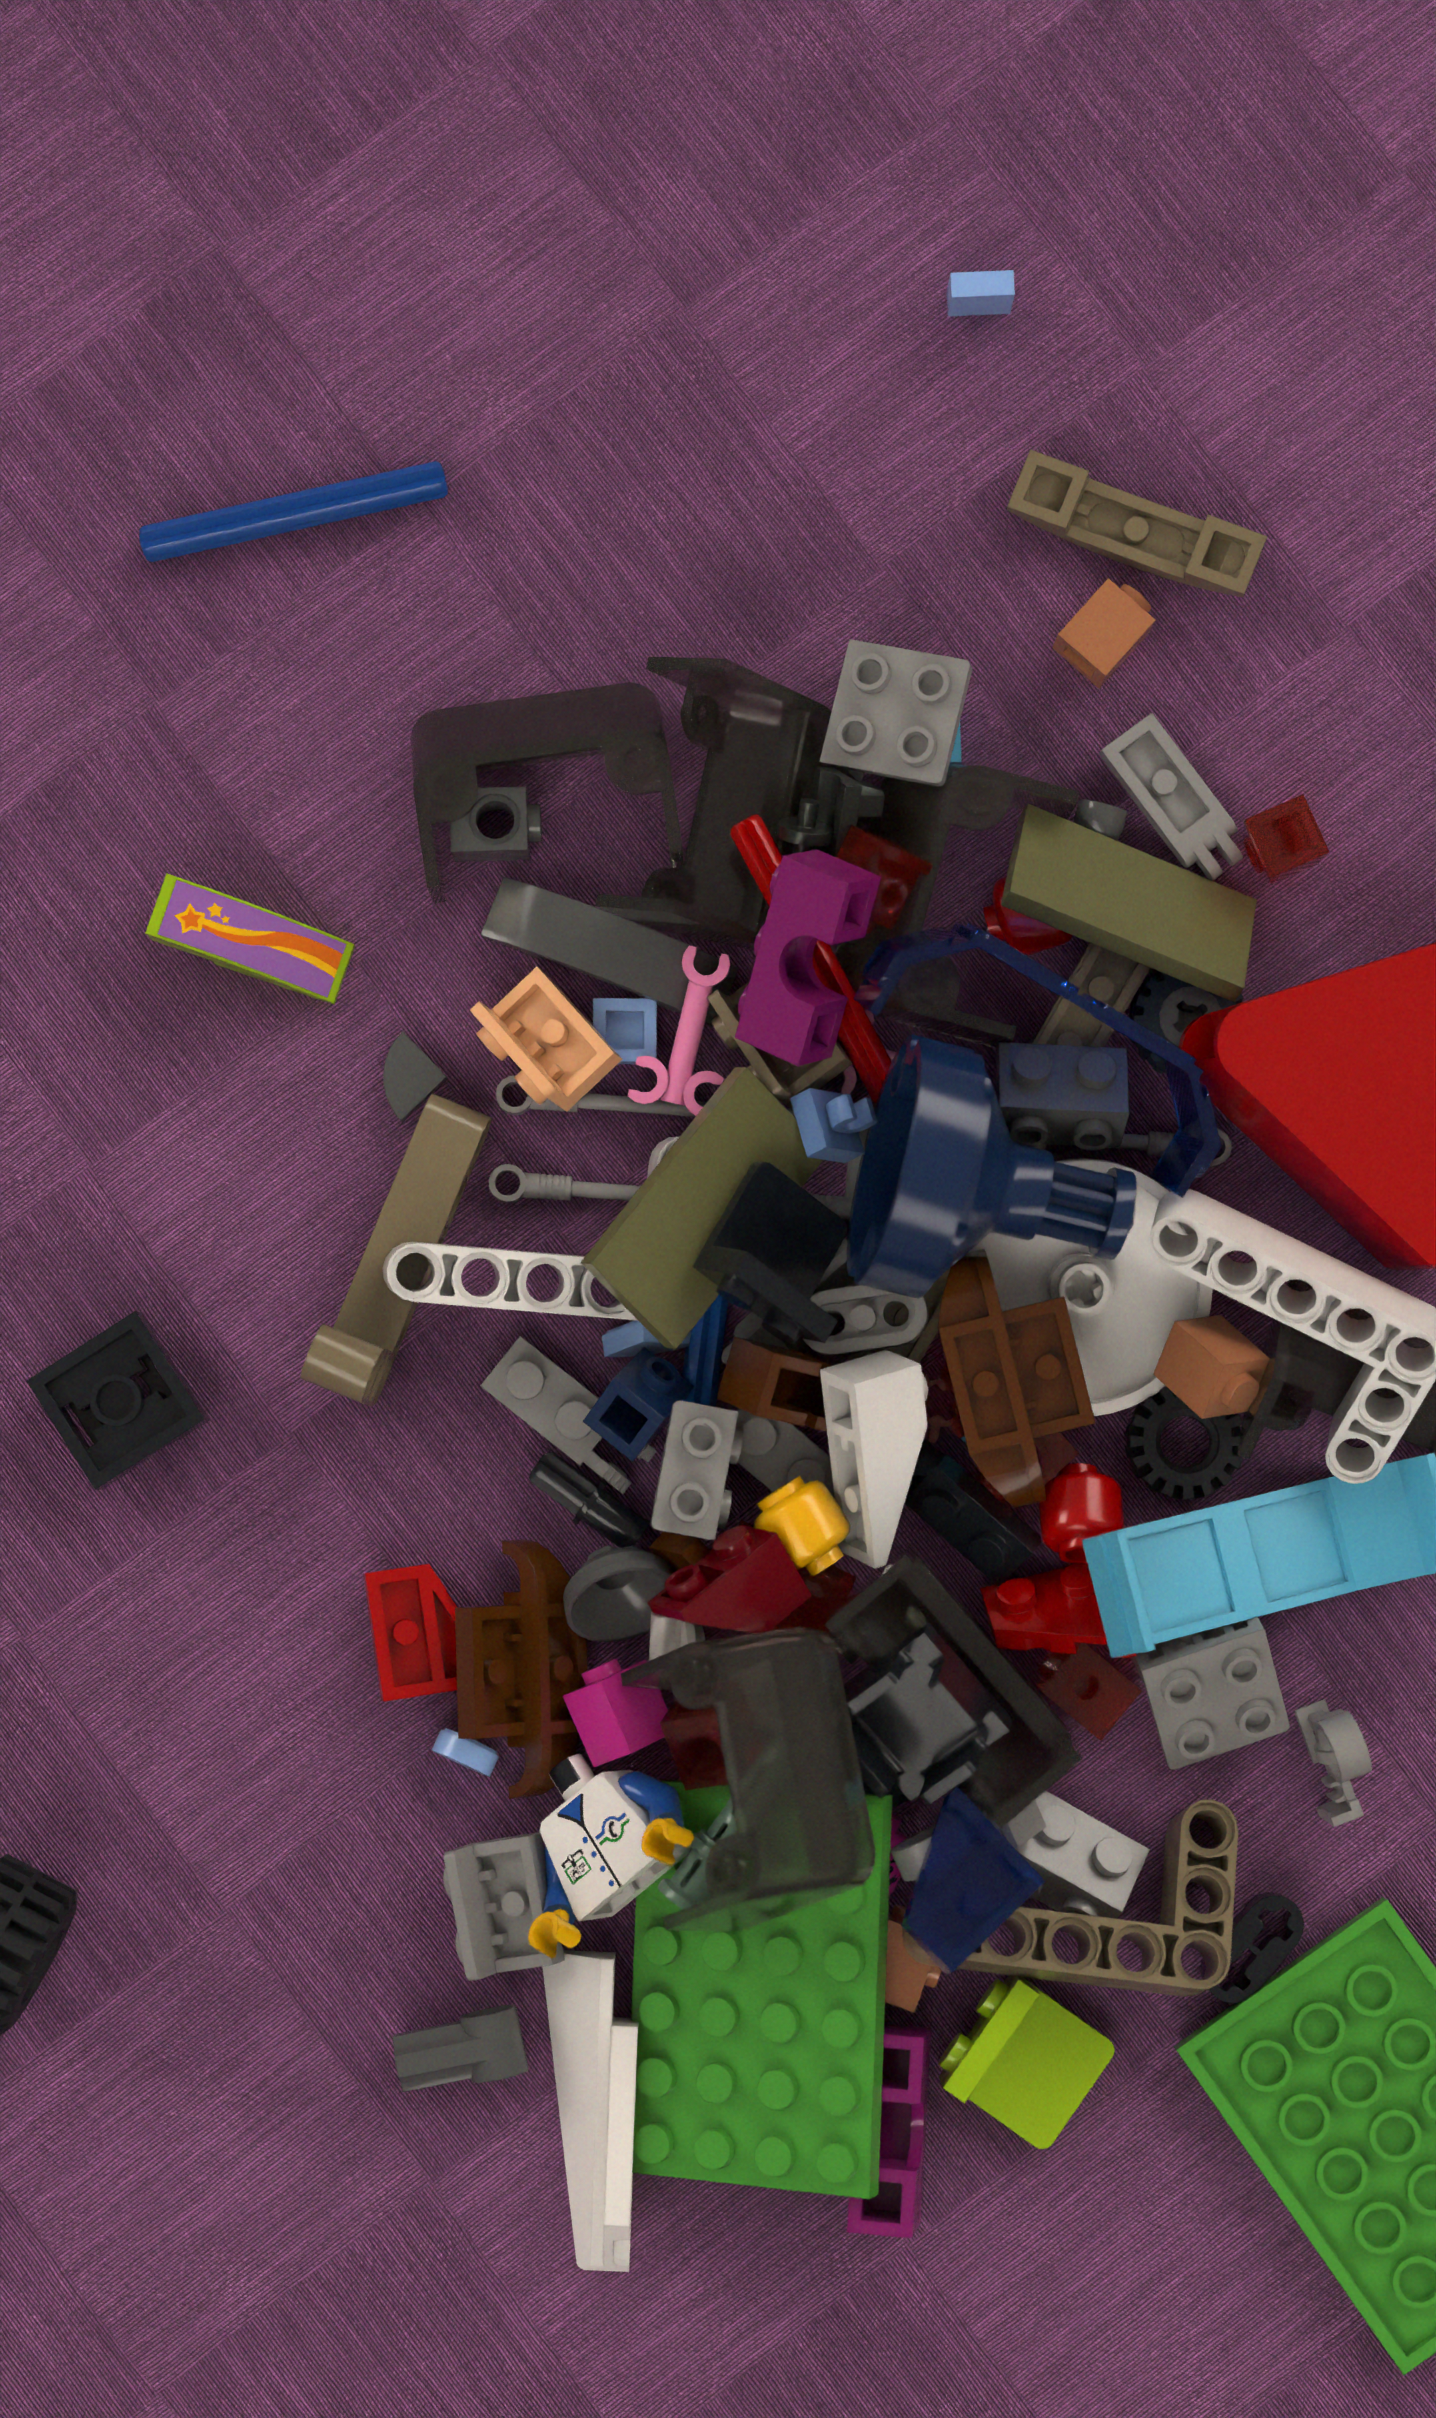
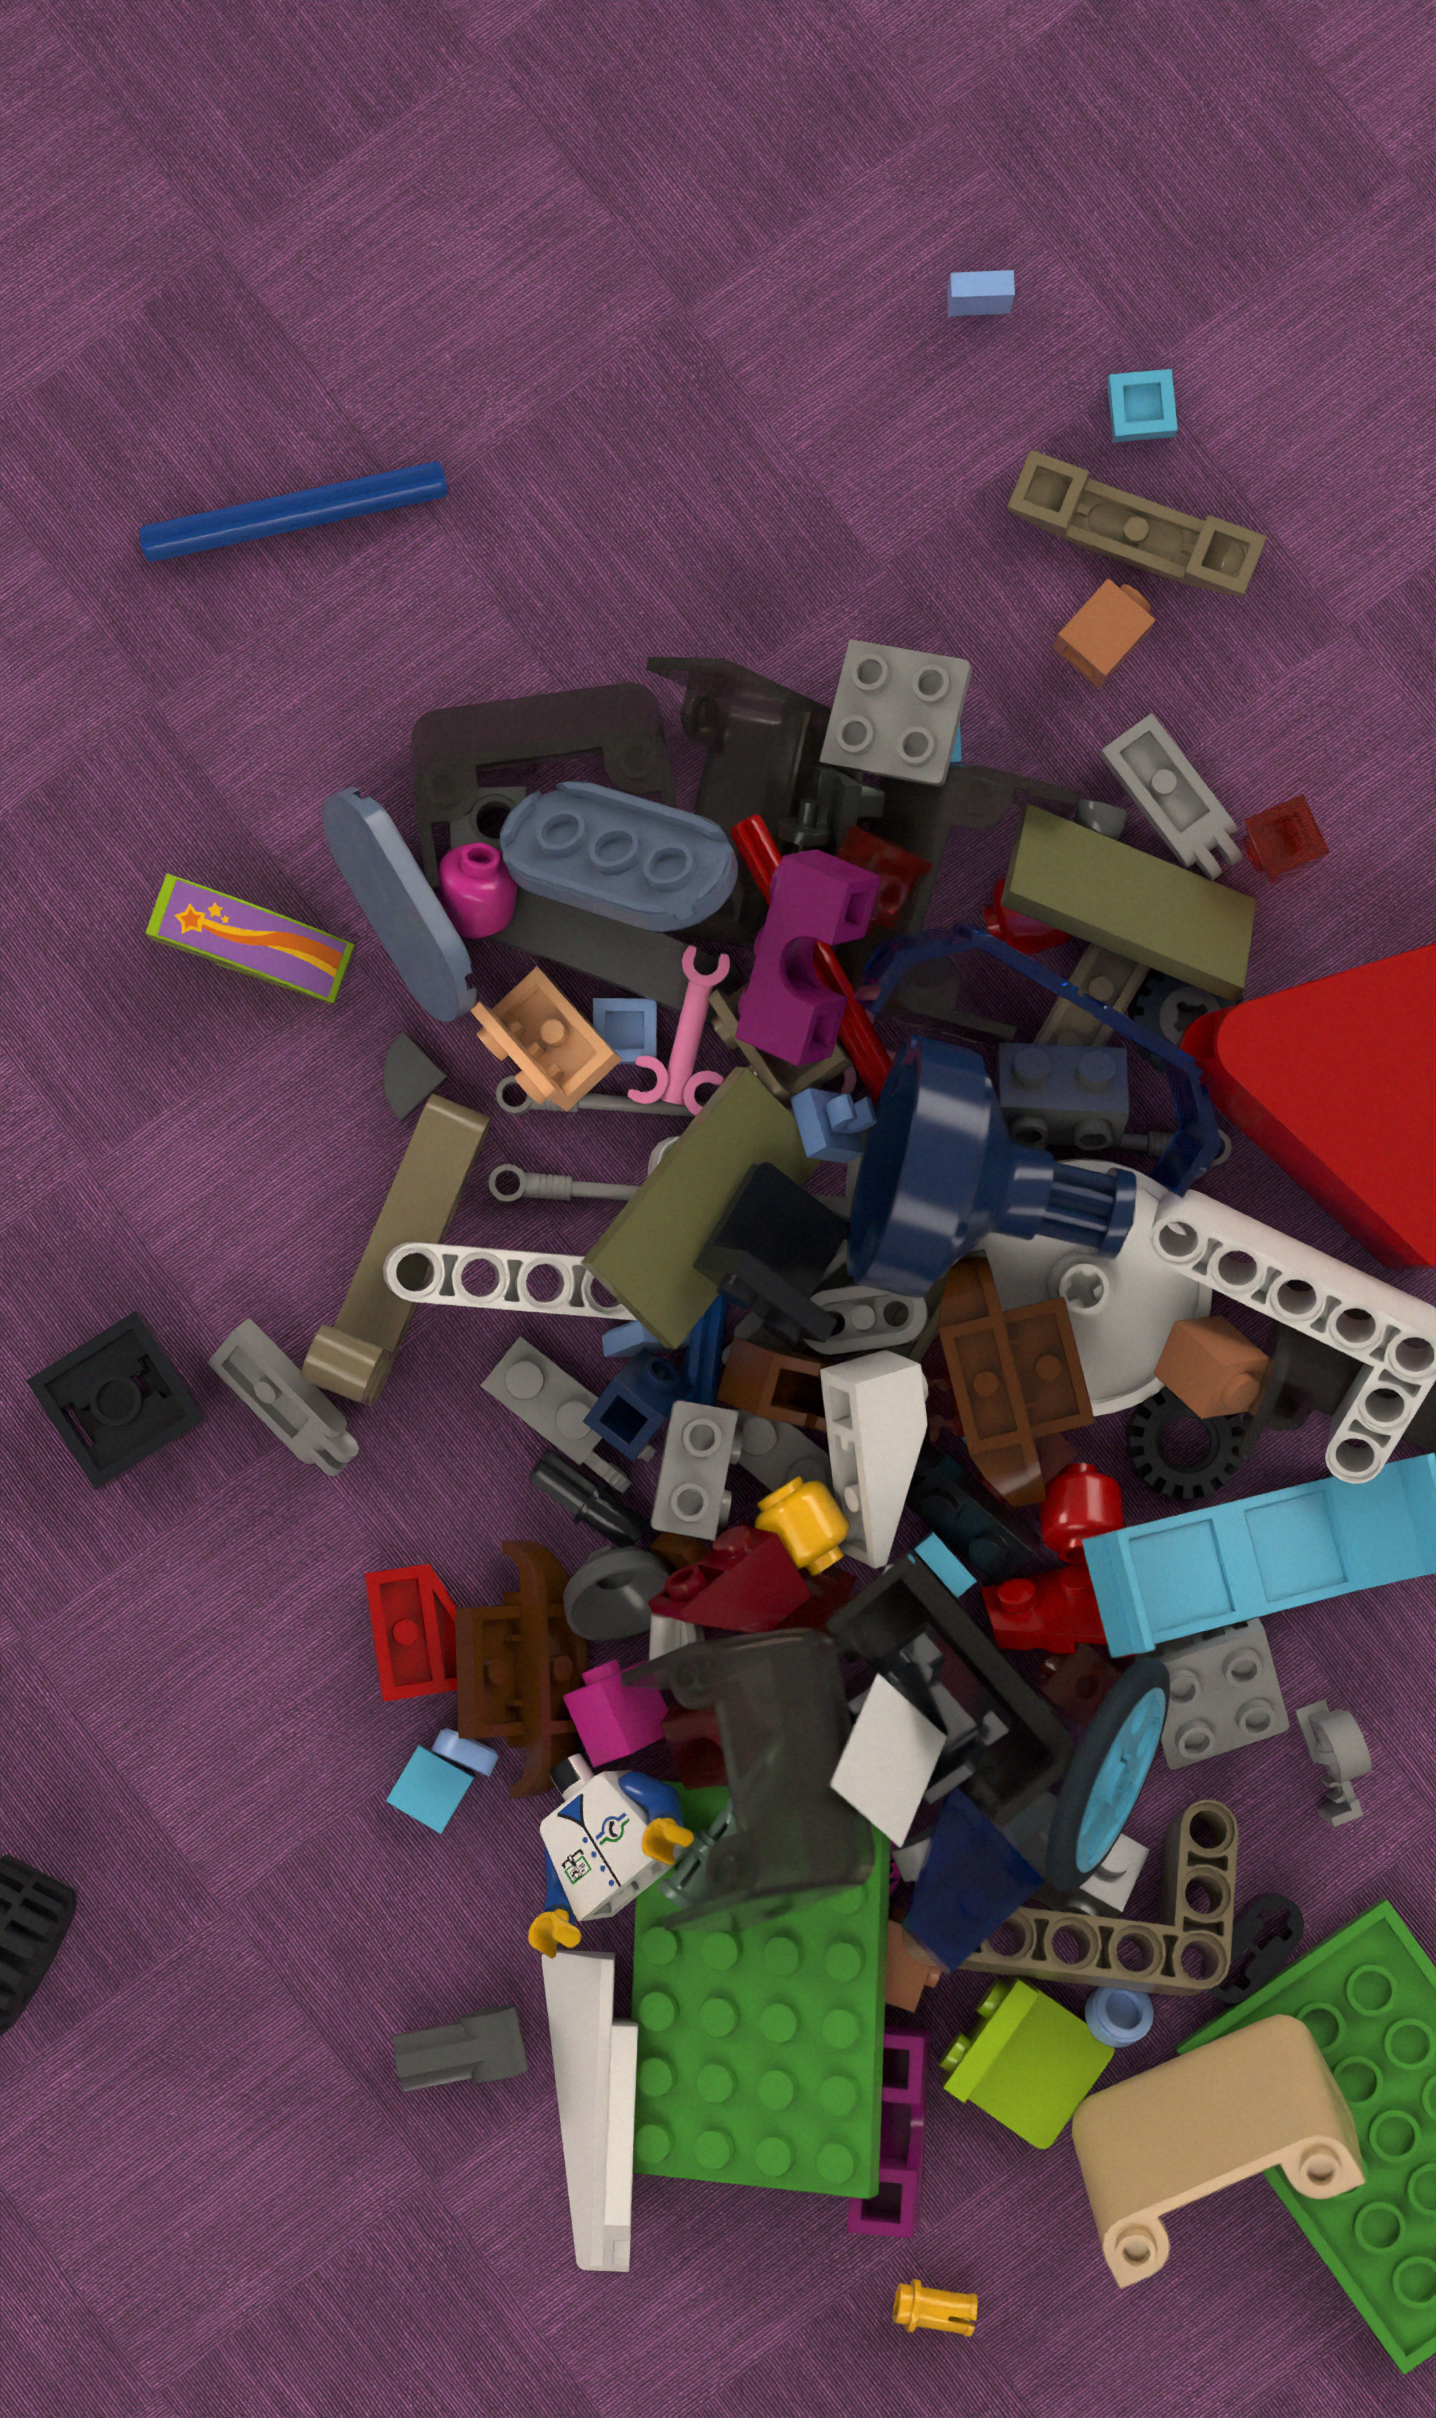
light grey bracket [443,1832,565,1981] -> none
none -> light grey hinge [207,1318,359,1476]
none -> sand blue tile [322,786,477,1022]
none -> medium azure tile [386,1744,475,1834]
none -> dark pink head [434,843,519,939]
none -> sand blue tile [500,781,738,931]
none -> white sticker [830,1673,947,1848]
none -> yellow pin [893,2278,978,2337]
none -> medium azure tile [912,1531,976,1598]
none -> wedge [1045,1659,1170,1891]
none -> tan windscreen [1072,2014,1366,2289]
none -> light blue tile [1085,1986,1154,2048]
none -> medium azure tile [1107,369,1178,443]

